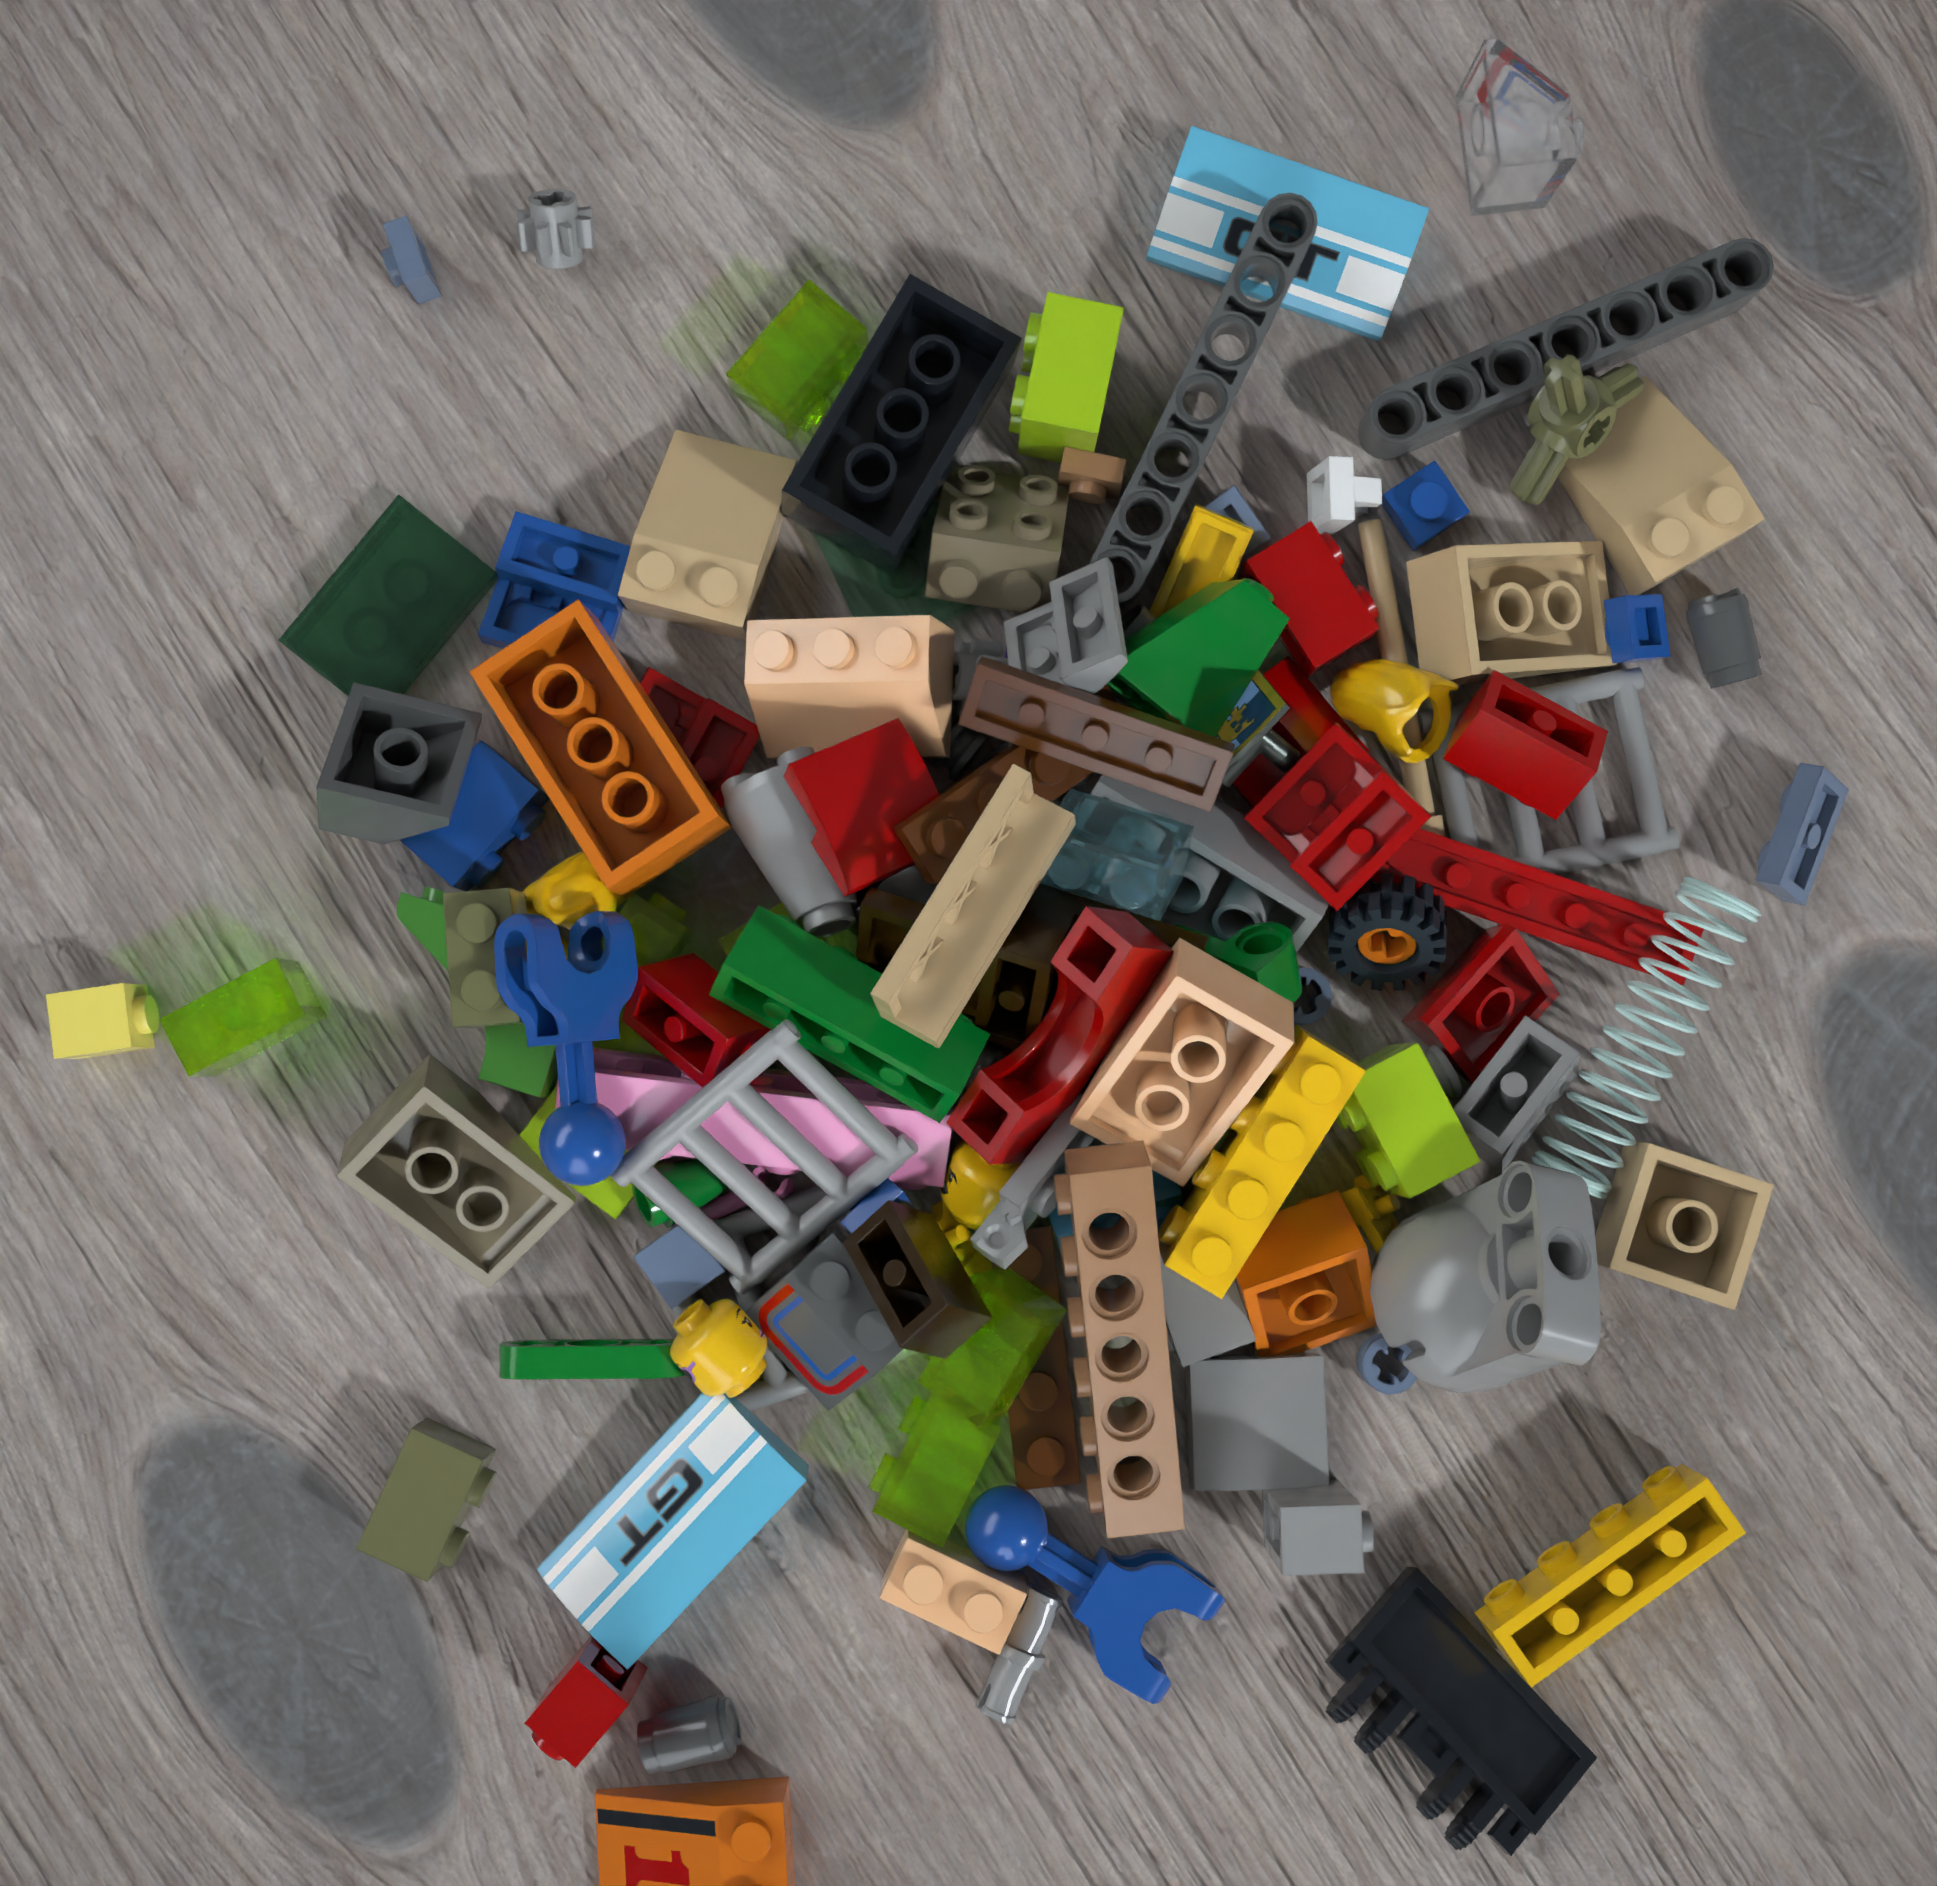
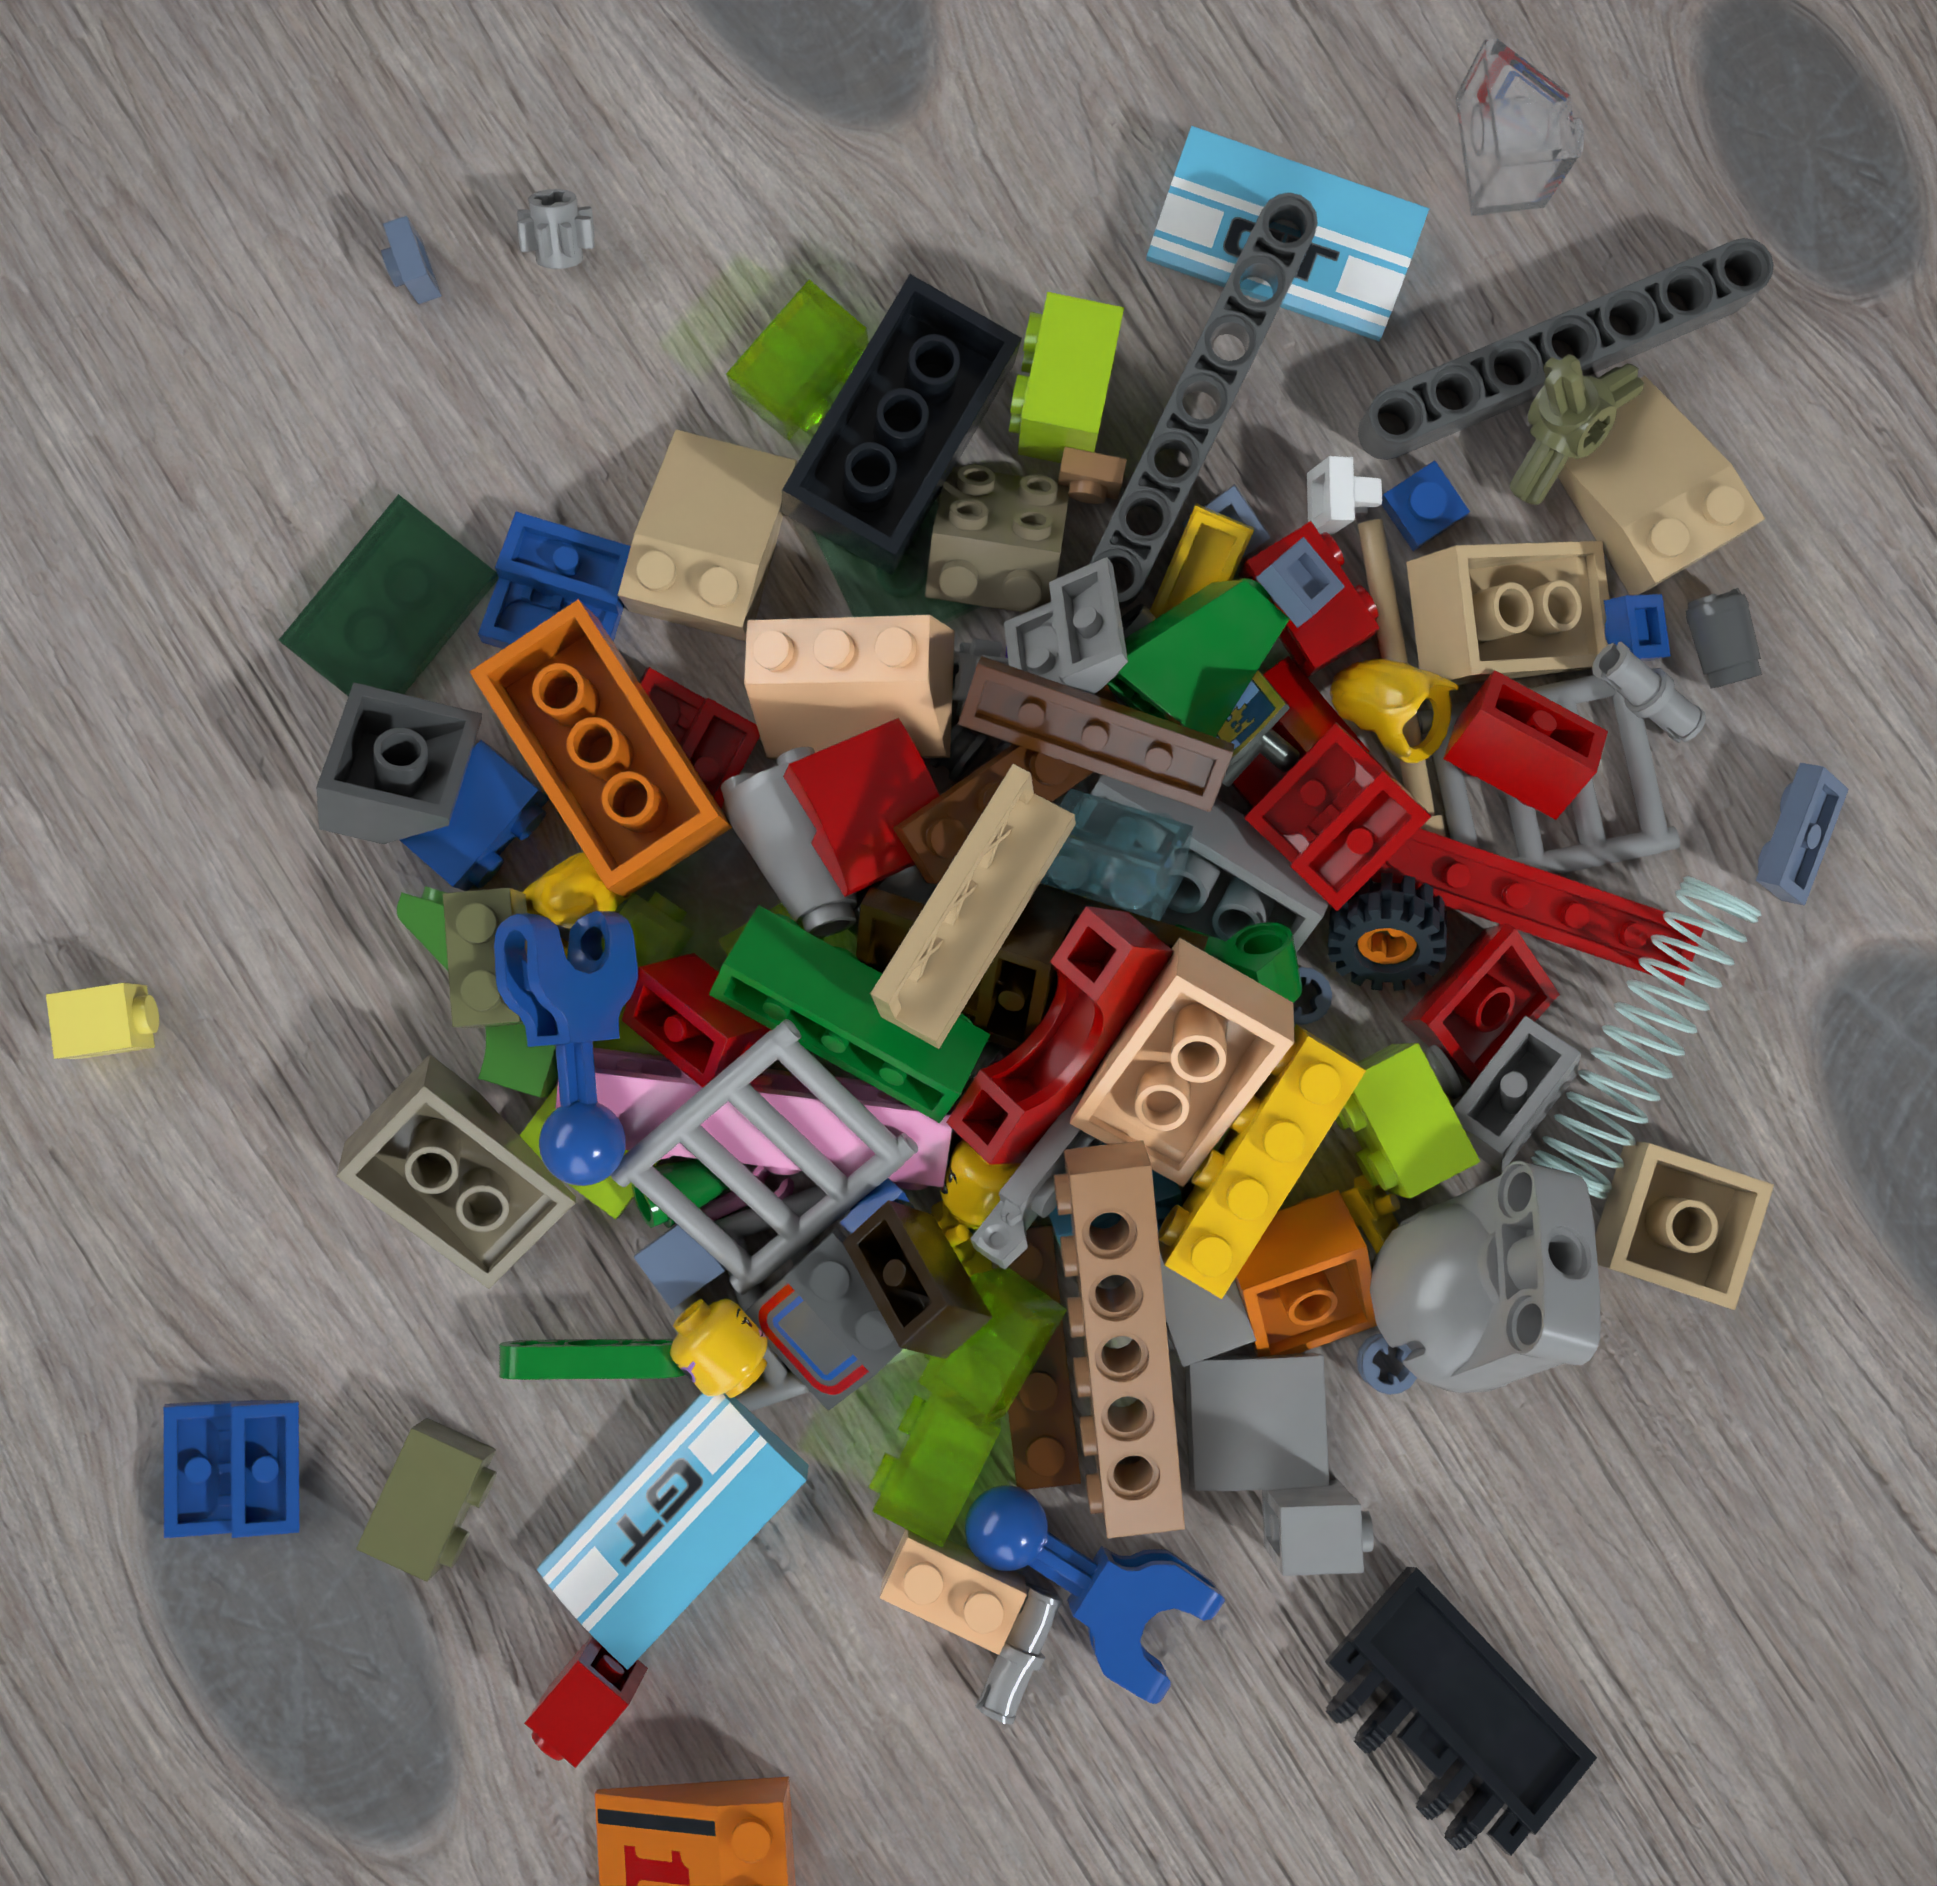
clear neon green brick [159,958,327,1077] -> none
dark grey piece [637,1695,742,1775] -> none
yellow brick [1474,1464,1746,1688] -> none
none -> blue slope [163,1400,300,1538]
none -> sand blue plate [1256,537,1345,628]
none -> light grey pin [1592,642,1706,743]

